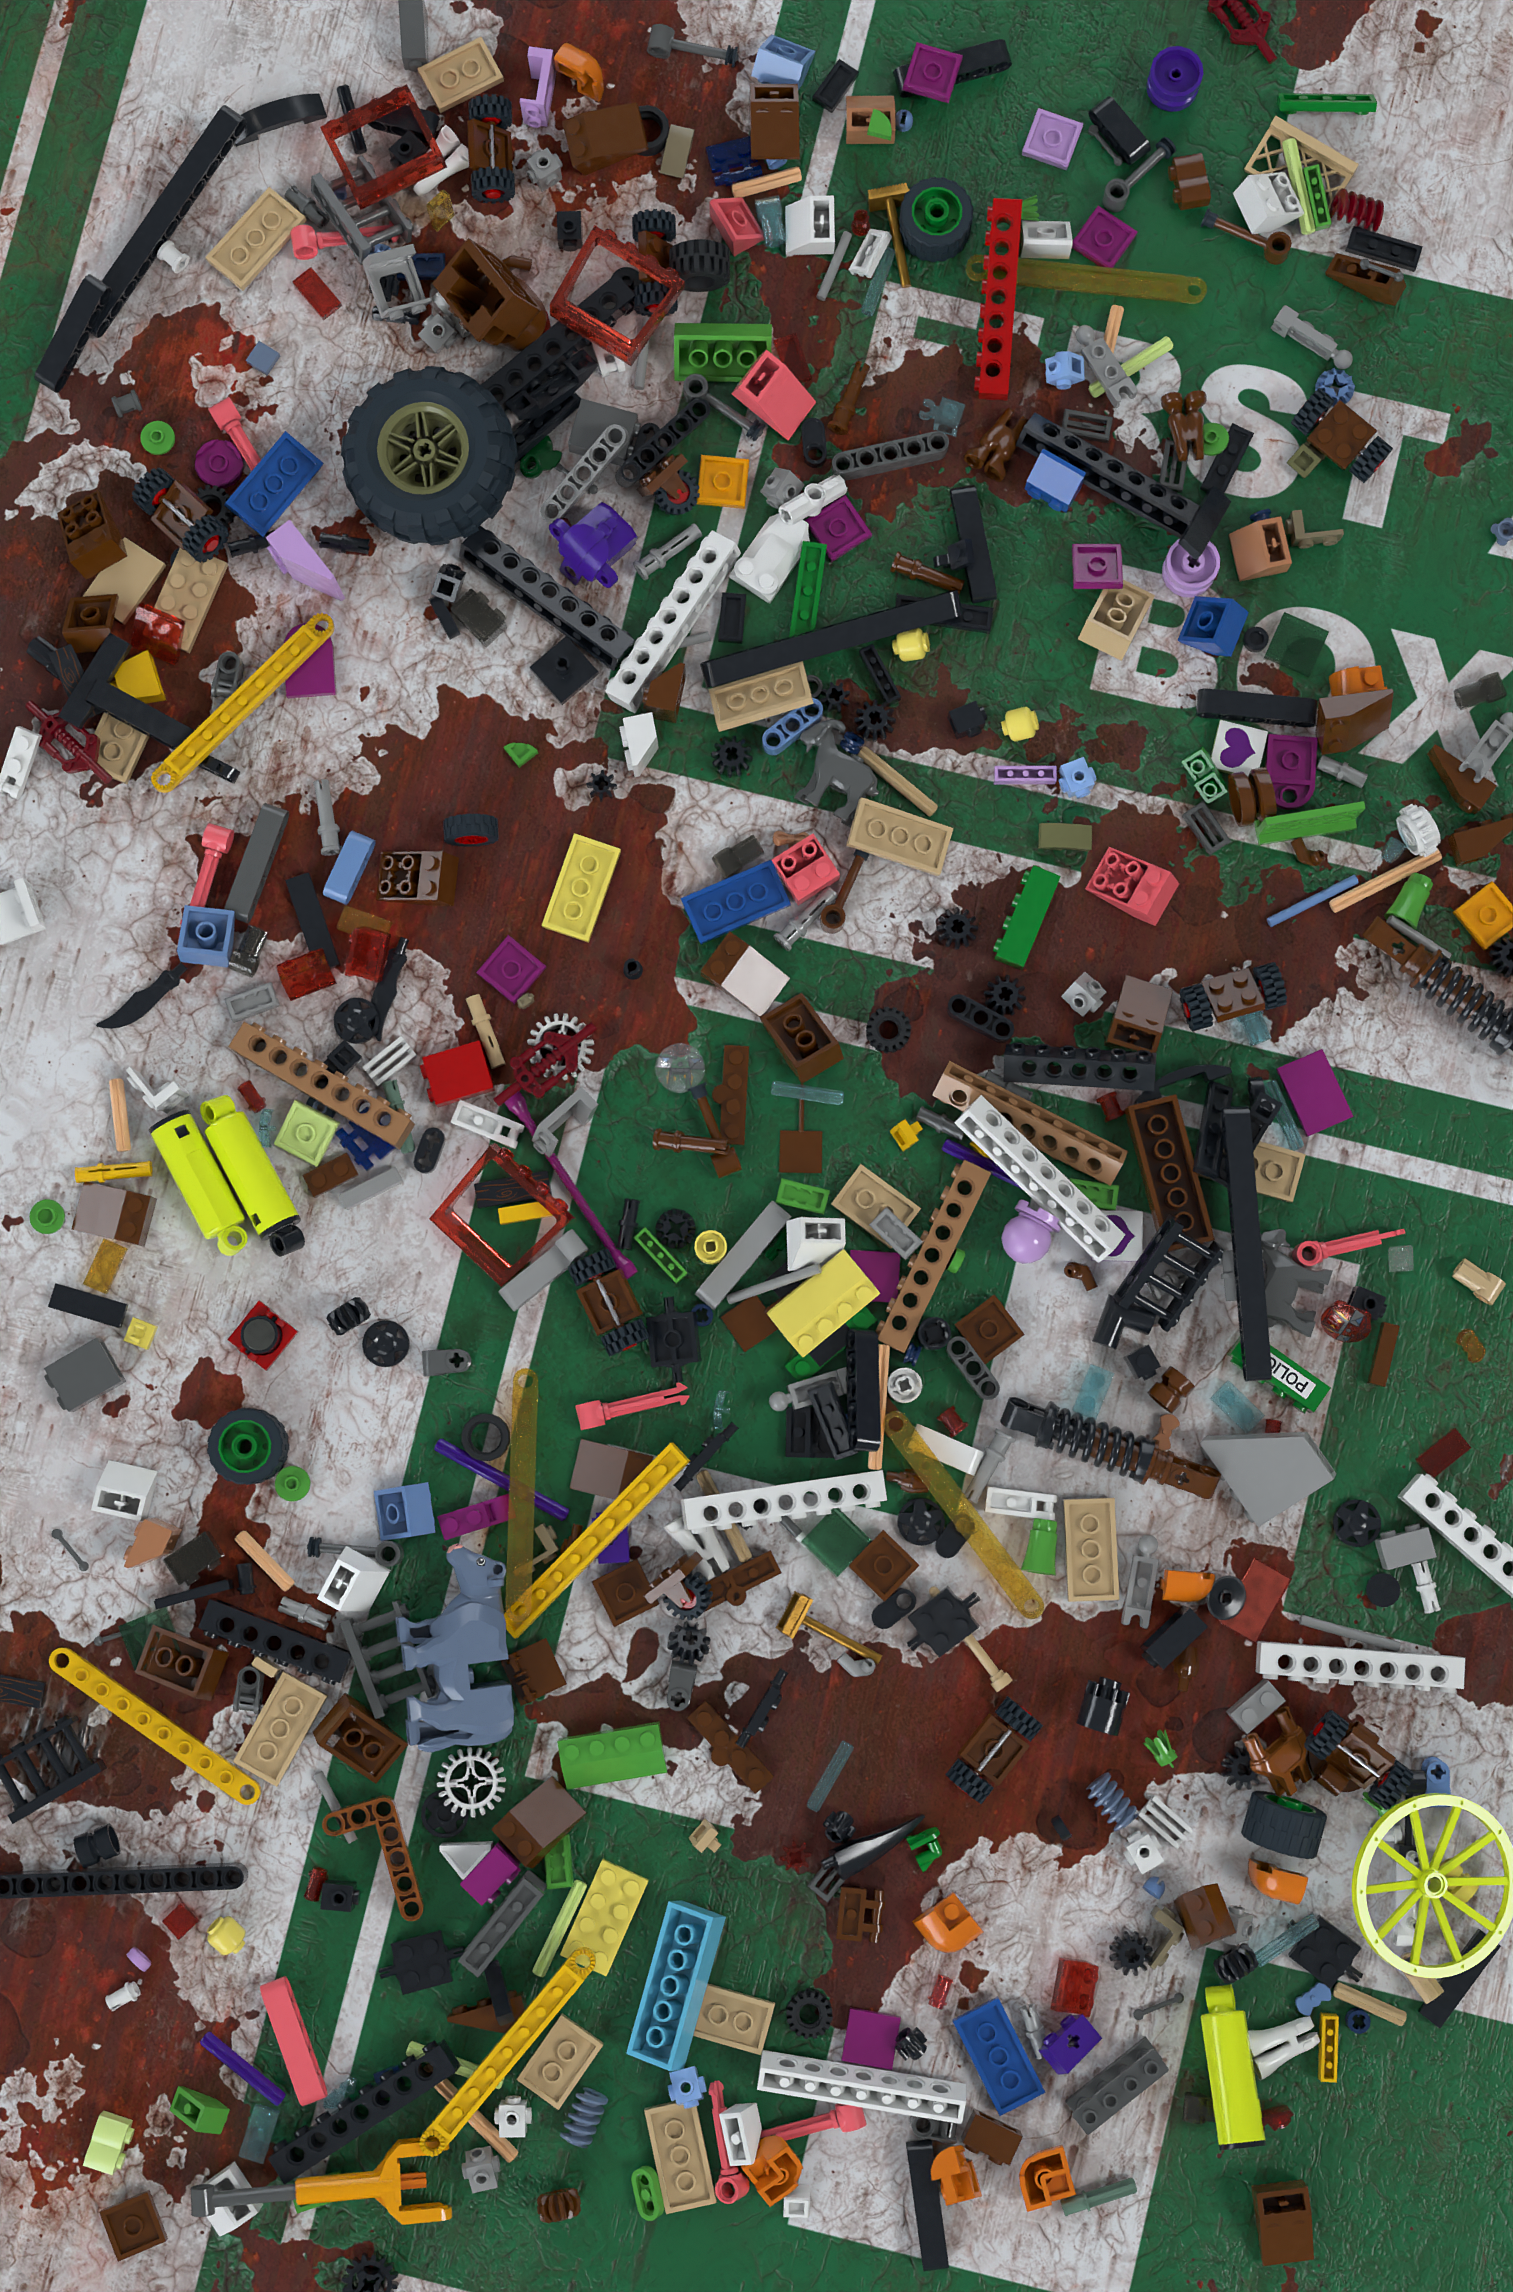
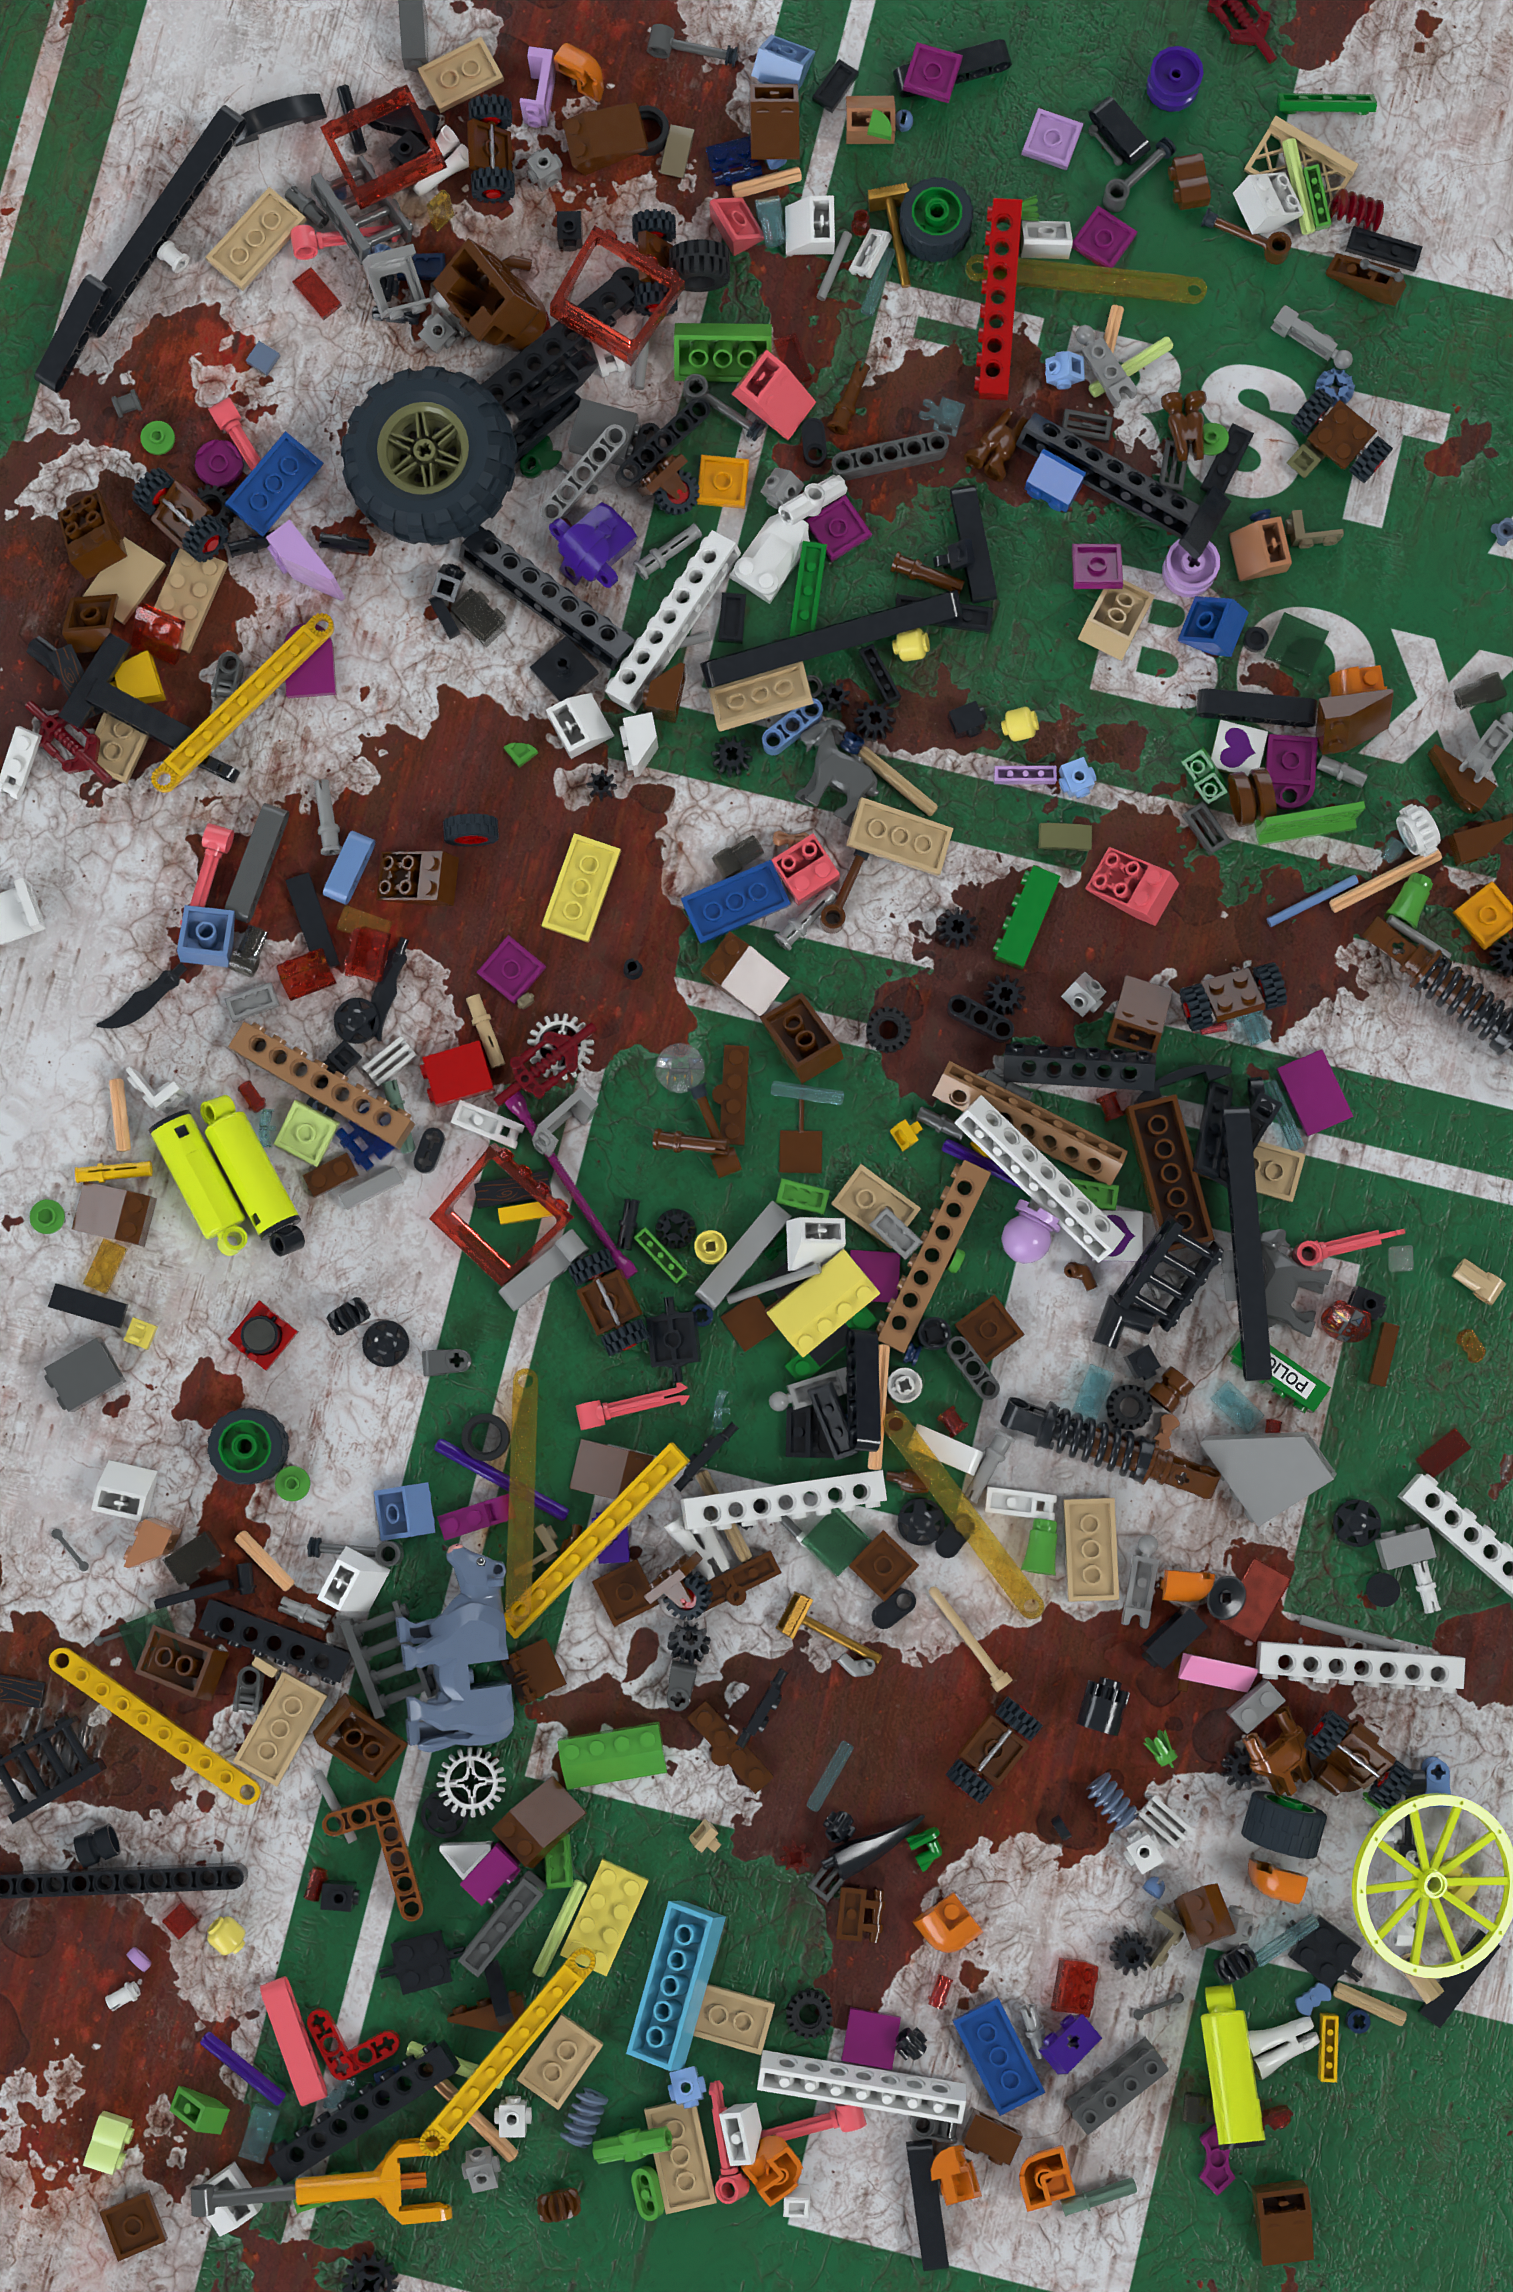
black plate [907,1586,981,1658] -> none
reddish brown arm [1291,837,1325,866] -> none
none -> red beam [307,2008,401,2080]
none -> white slope [546,693,614,759]
none -> bright green piece [592,2126,673,2164]
none -> black tyre [1106,1385,1153,1430]
none -> bright pink slope [1178,1653,1258,1693]
none -> coral piece [1193,1021,1234,1035]
none -> magenta tile [1198,2122,1235,2196]

